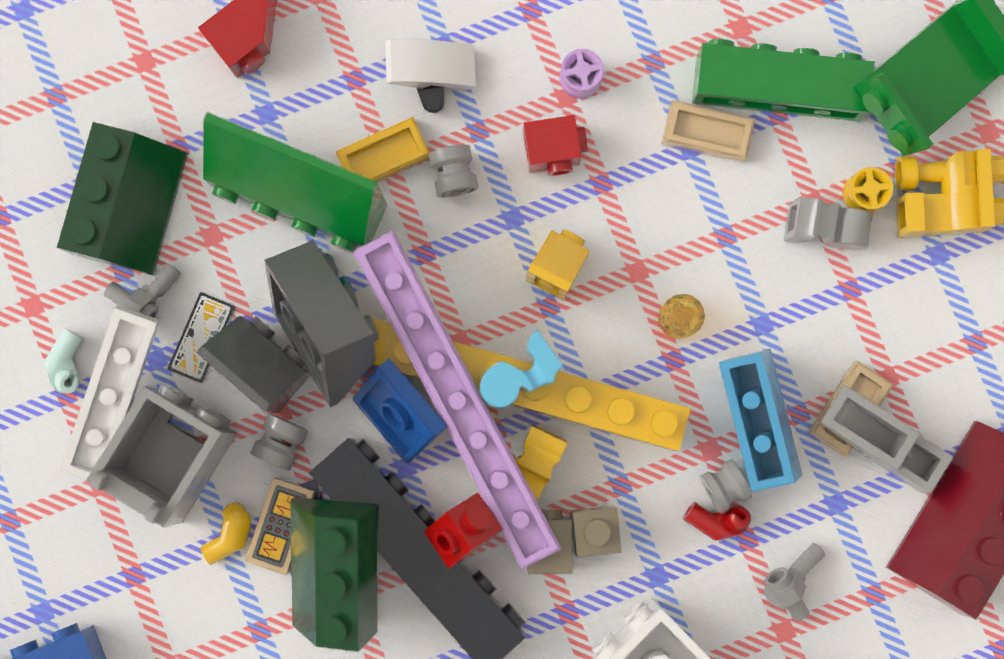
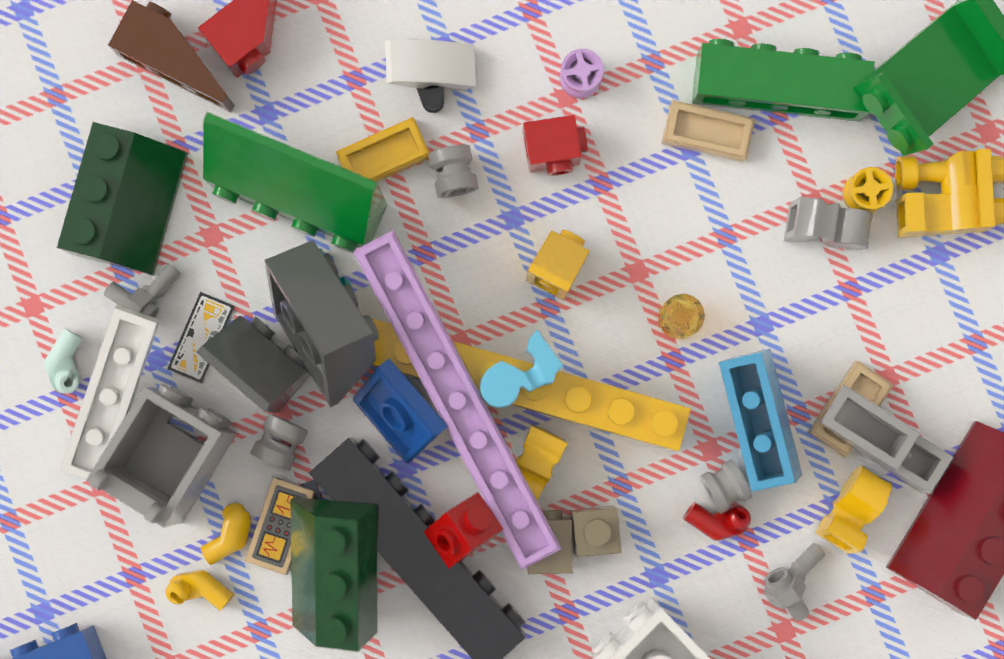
none -> reddish brown slope [108,0,235,113]
none -> yellow arm [165,570,235,611]
none -> yellow leg [815,465,892,554]

